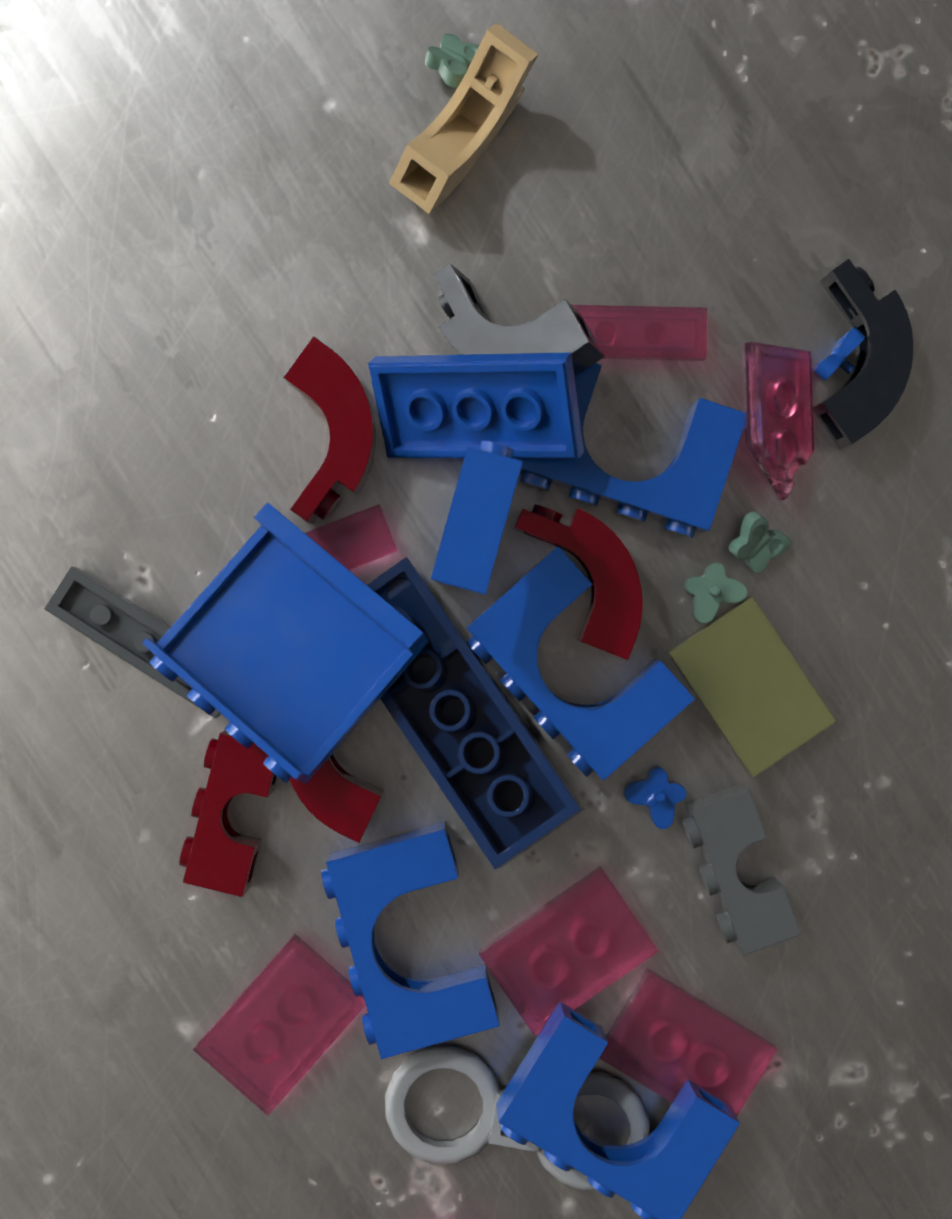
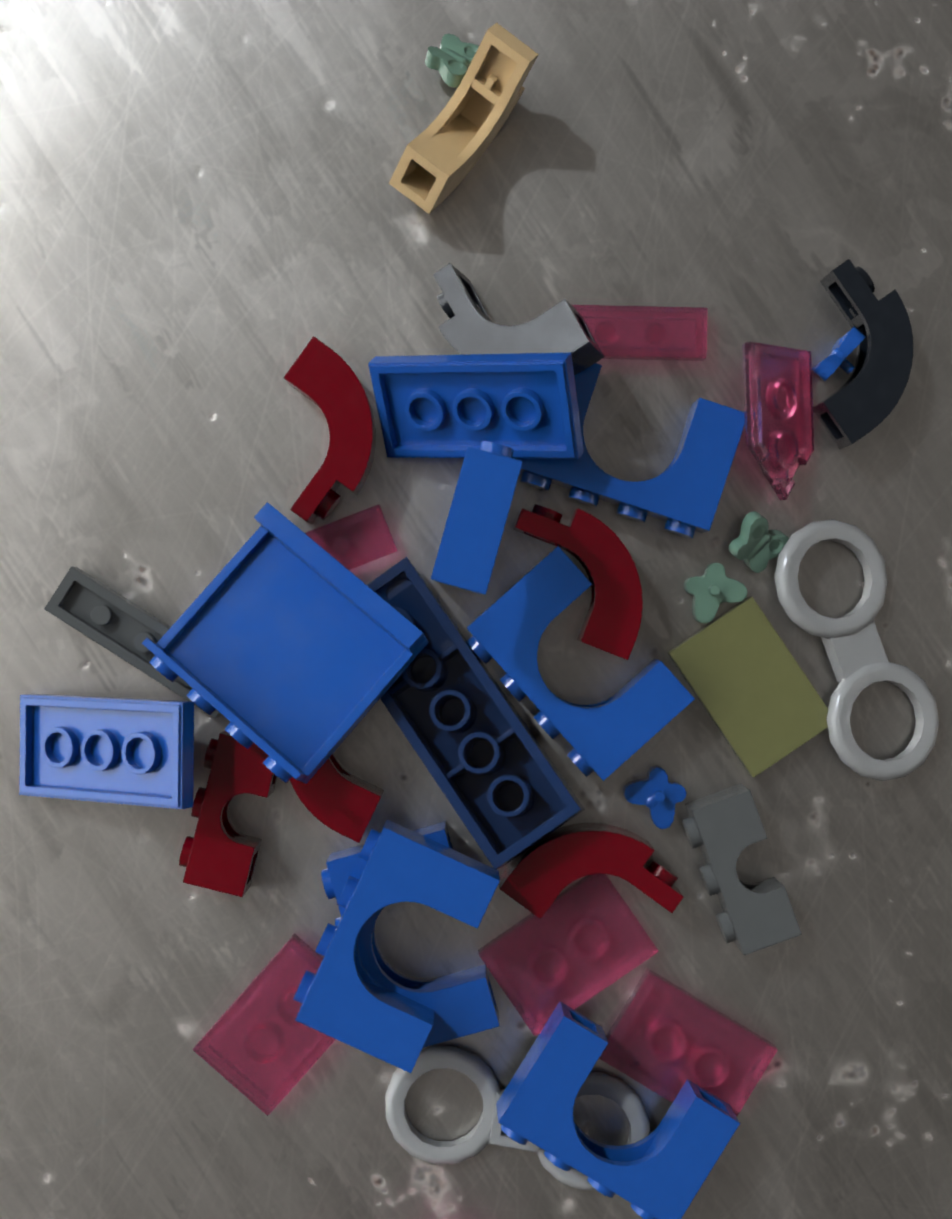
none -> tile [19,694,194,809]
none -> blue arch [293,819,500,1073]
none -> dark red arch [499,823,684,919]
none -> light grey bar [774,519,939,781]

